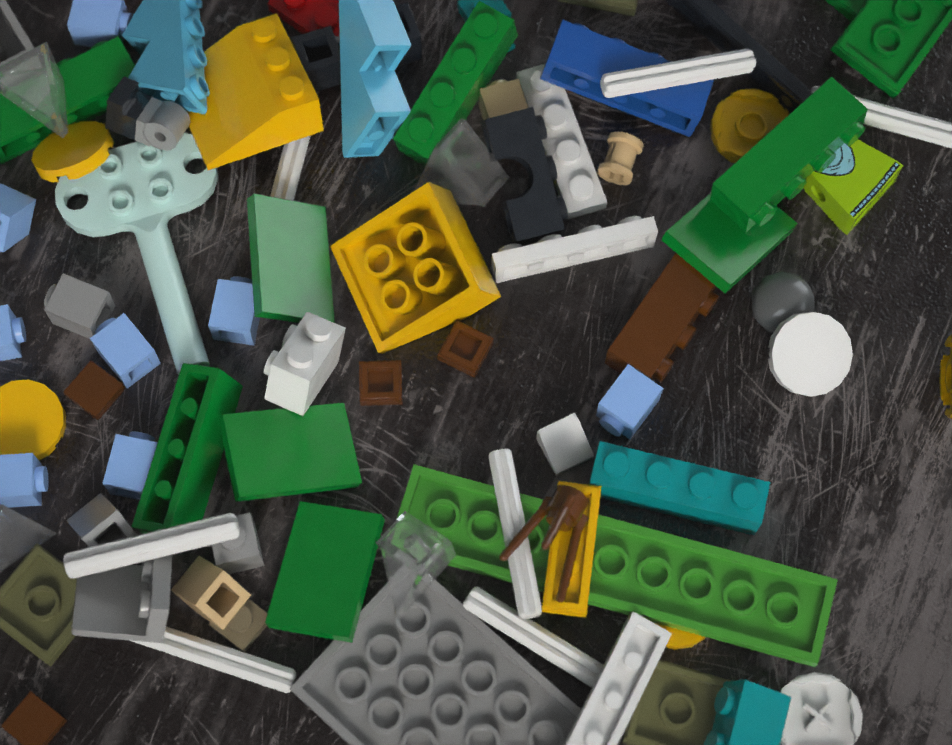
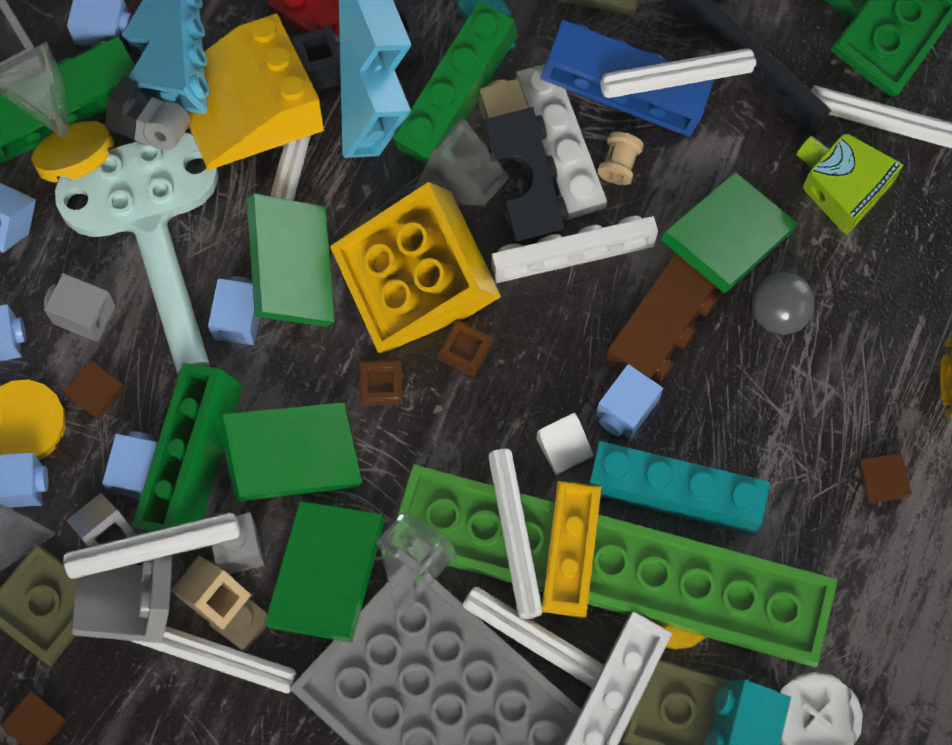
light blue brick [90,313,161,389] -> none
white brick [264,311,346,416] -> none
reddish brown plant [499,485,589,603] -> none
green brick [710,77,868,233] -> none
yellow tile [710,89,789,164] -> none
white tile [768,312,853,397] -> none
none -> reddish brown tile [857,453,912,504]

